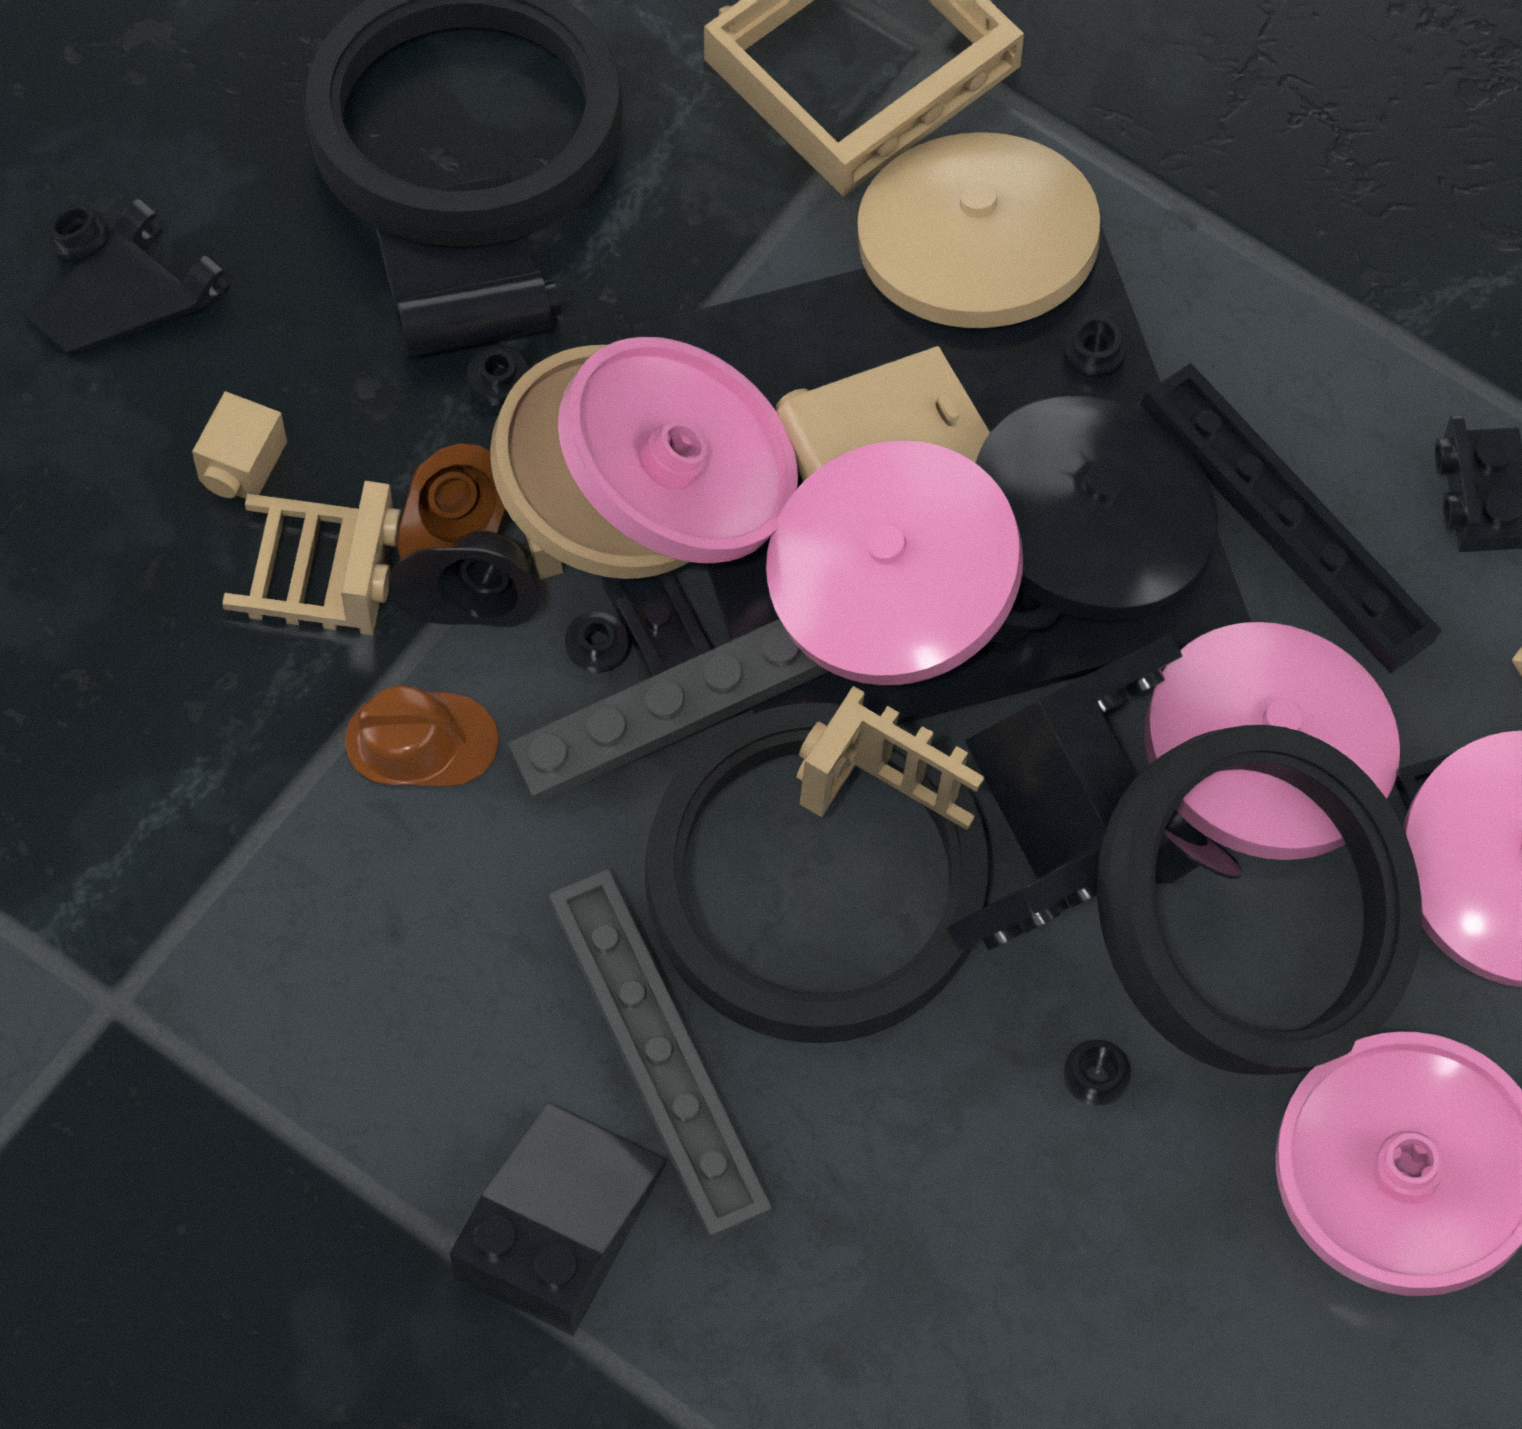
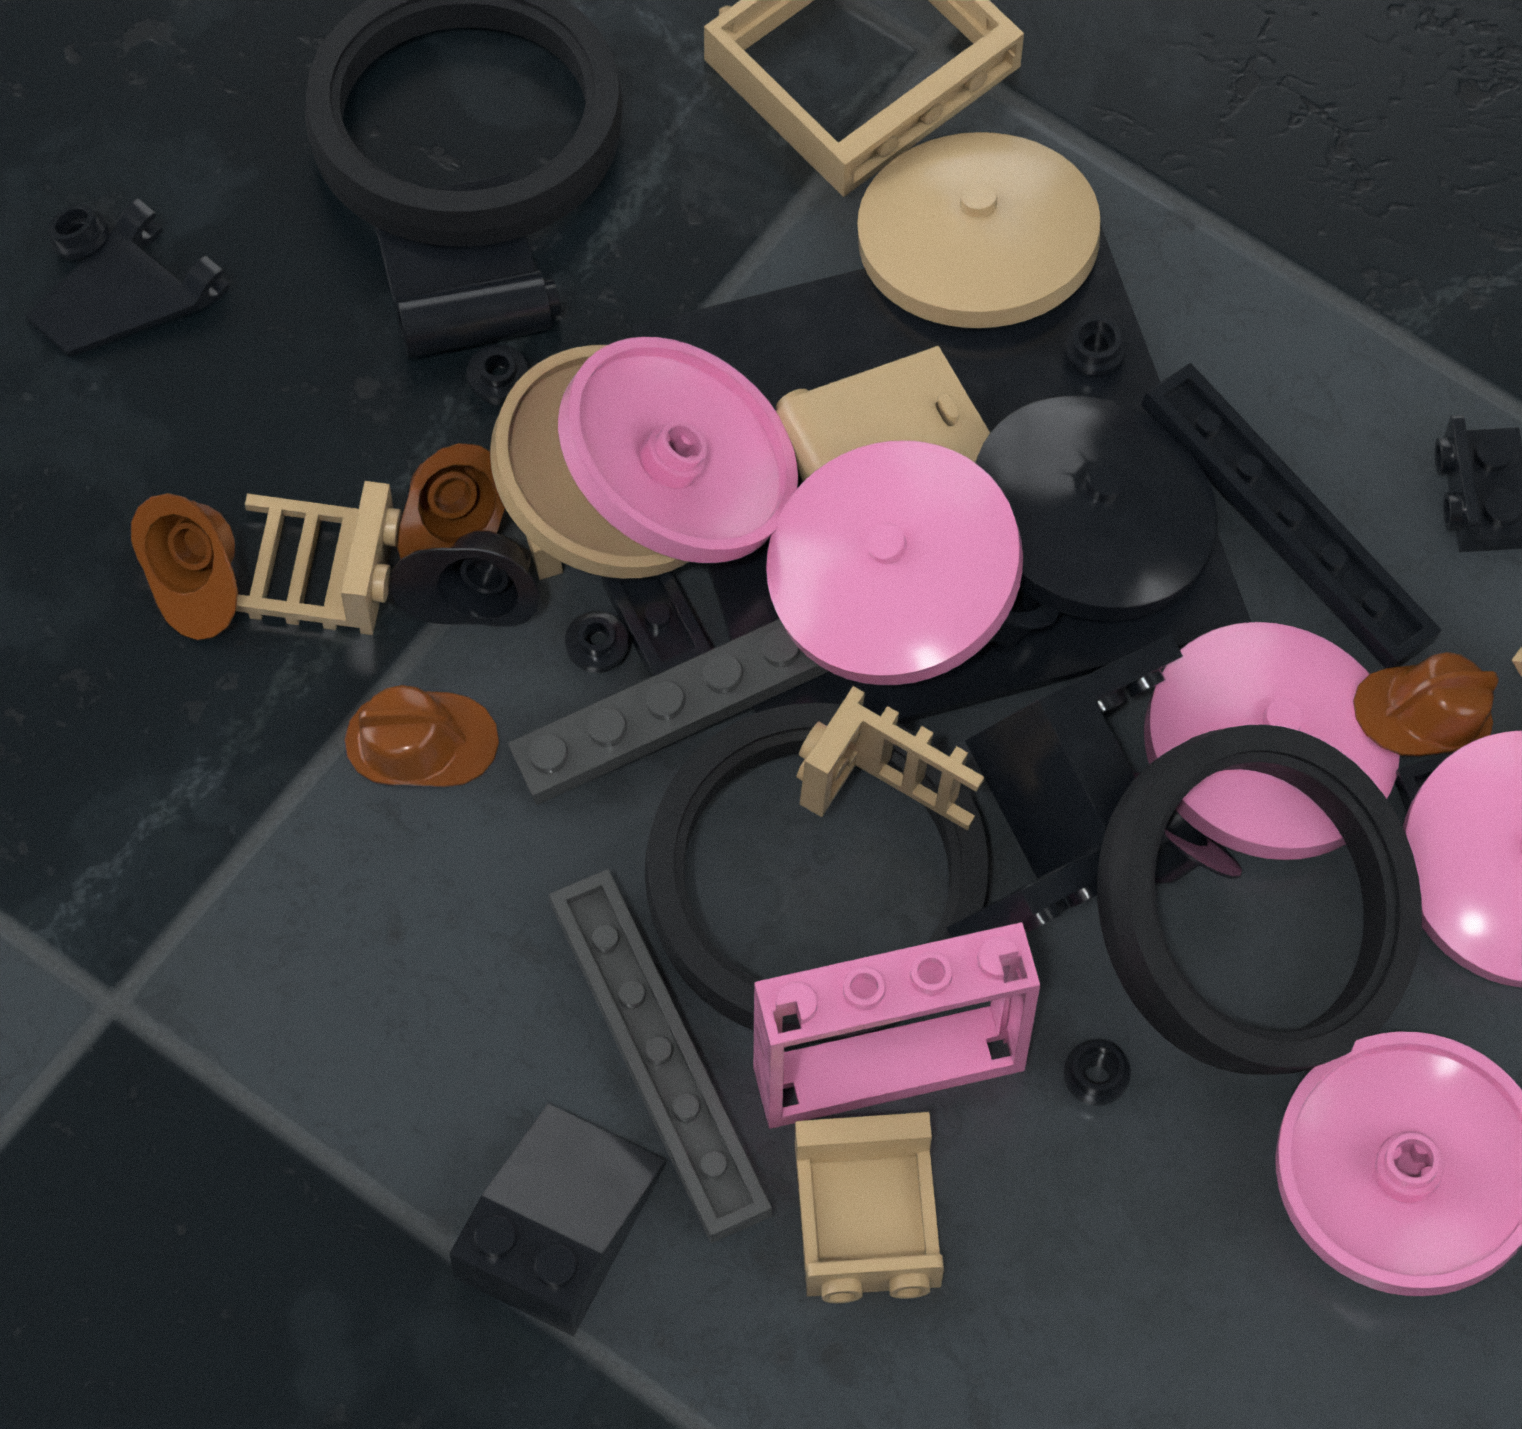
tan brick [192,391,287,499] -> none
none -> dark orange piece [131,493,238,640]
none -> bright pink window [753,922,1040,1129]
none -> tan panel [794,1112,944,1303]
none -> dark orange piece [1353,652,1499,756]

